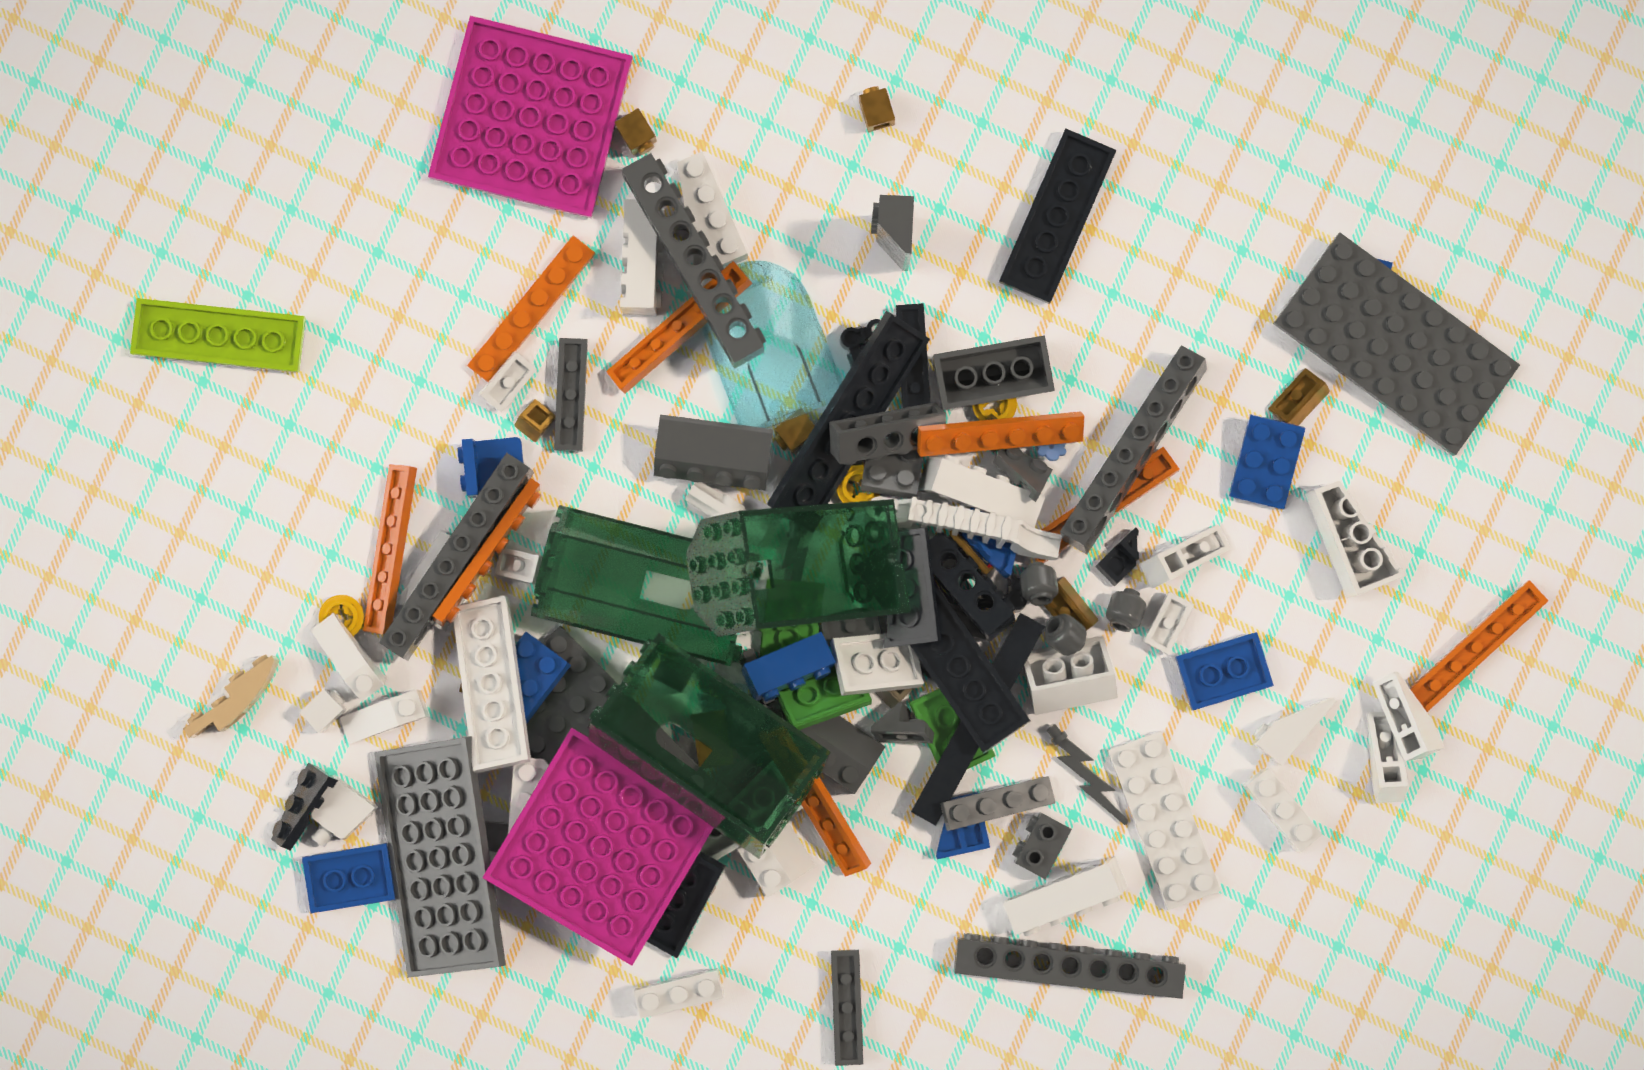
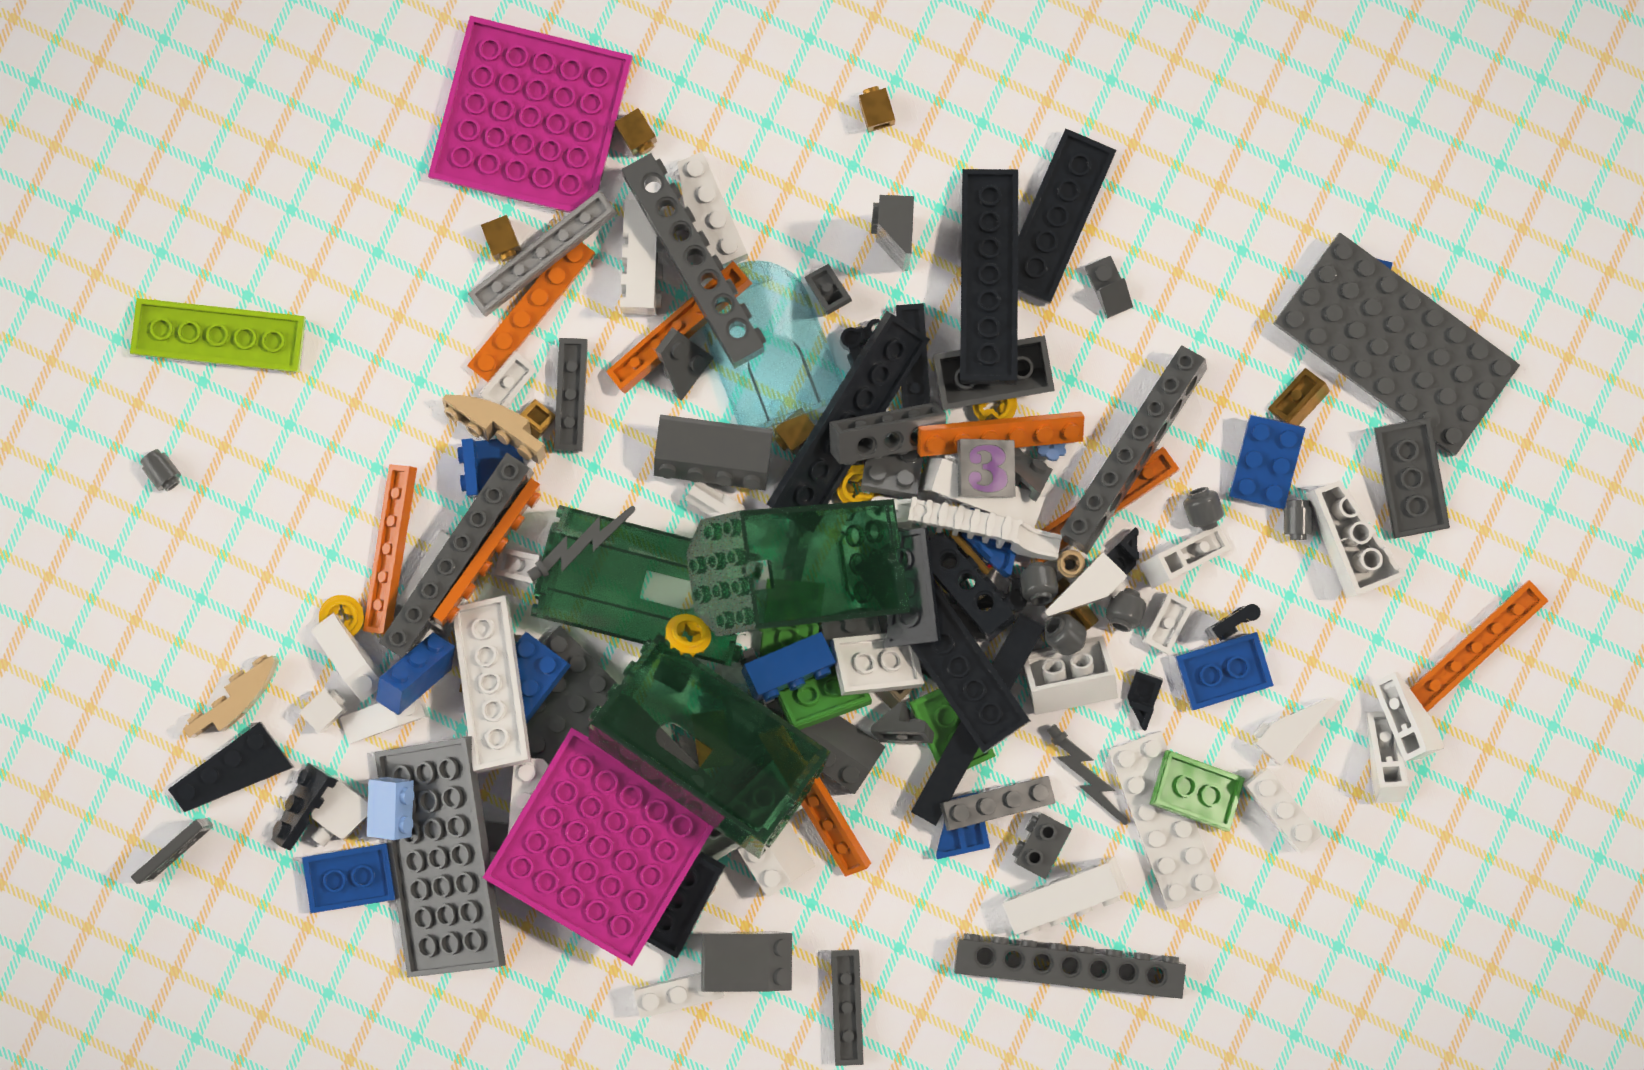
none -> dark grey tile [131,818,213,884]
none -> dark grey brick [140,449,181,492]
none -> black wing [168,722,295,812]
none -> light blue brick [367,777,414,840]
none -> blue brick [376,632,455,715]
none -> tan slope [442,394,546,464]
none -> light grey tile [468,190,618,317]
none -> pearl gold brick [481,215,521,262]
none -> dark grey piece [527,506,636,581]
none -> dark grey wing [655,327,714,401]
none -> yellow gear [665,614,711,657]
none -> dark grey slope [701,931,792,992]
none -> dark grey slope [804,263,852,316]
none -> tile [957,439,1016,498]
none -> black plate [960,169,1018,385]
none -> white slope [1040,552,1127,619]
none -> tan cone [1057,550,1085,578]
none -> dark grey slope [1084,255,1133,319]
none -> black slope [1127,669,1163,731]
none -> tile [1149,750,1245,832]
none -> dark grey head [1183,487,1224,531]
none -> black plate [1204,604,1261,641]
none -> dark grey brick [1284,500,1312,540]
none -> dark grey tile [1373,417,1450,539]

